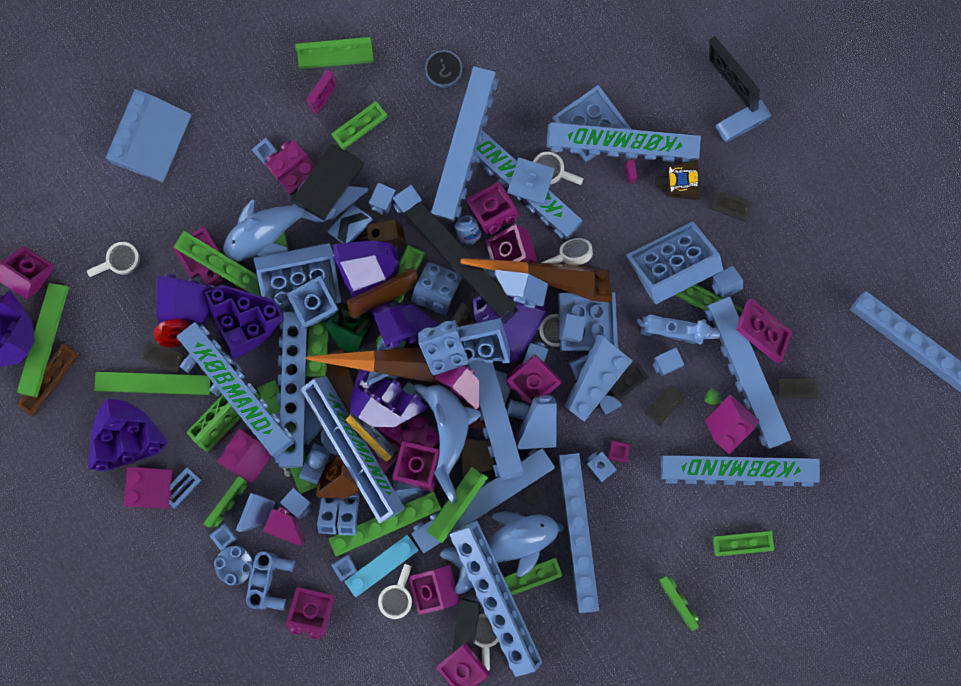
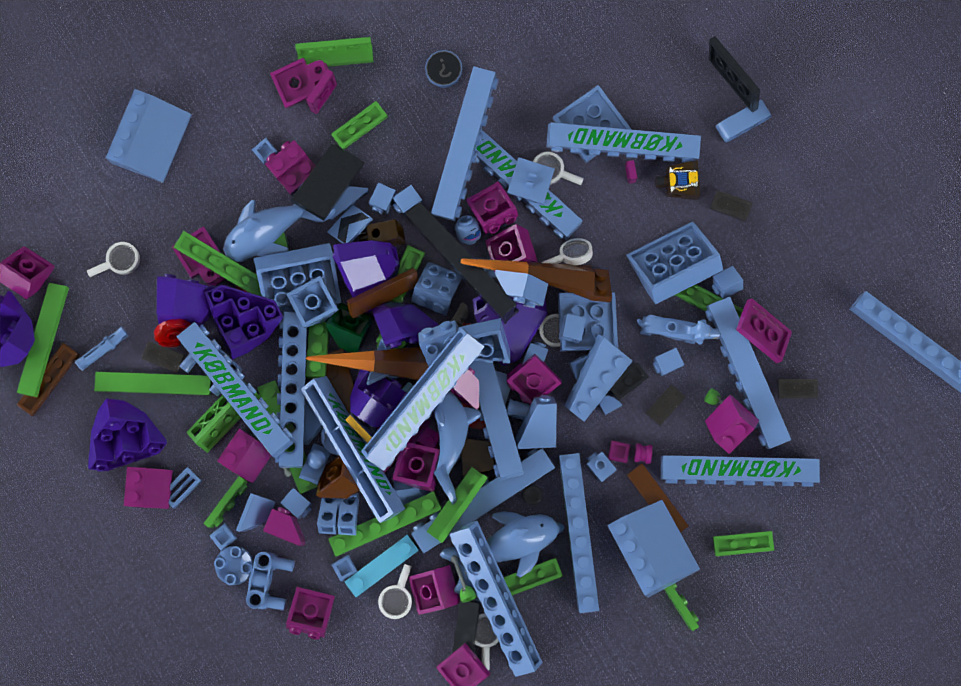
none -> medium blue pin [75,326,129,371]
none -> magenta plate [270,58,329,108]
none -> brick [362,328,484,471]
none -> hinge [451,555,477,603]
none -> medium blue slope [608,500,700,598]
none -> reddish brown tile [627,464,689,533]
none -> magenta wheel [634,443,653,464]

